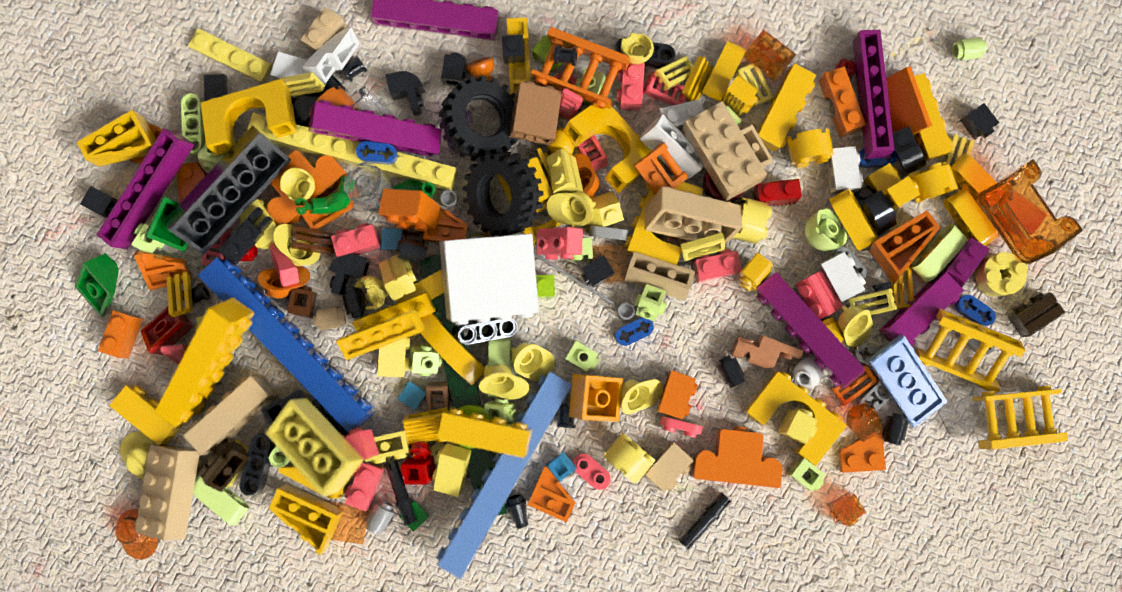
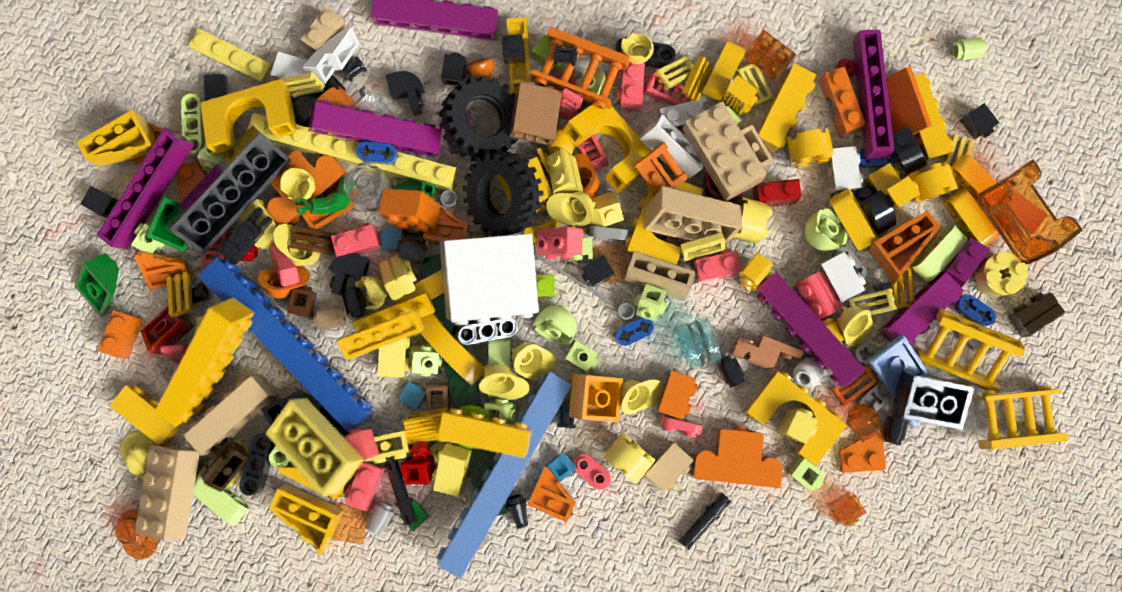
none -> yellowish green cylinder [533,306,577,346]
none -> clear light blue wheel [676,317,721,371]
none -> black brick [891,370,974,430]

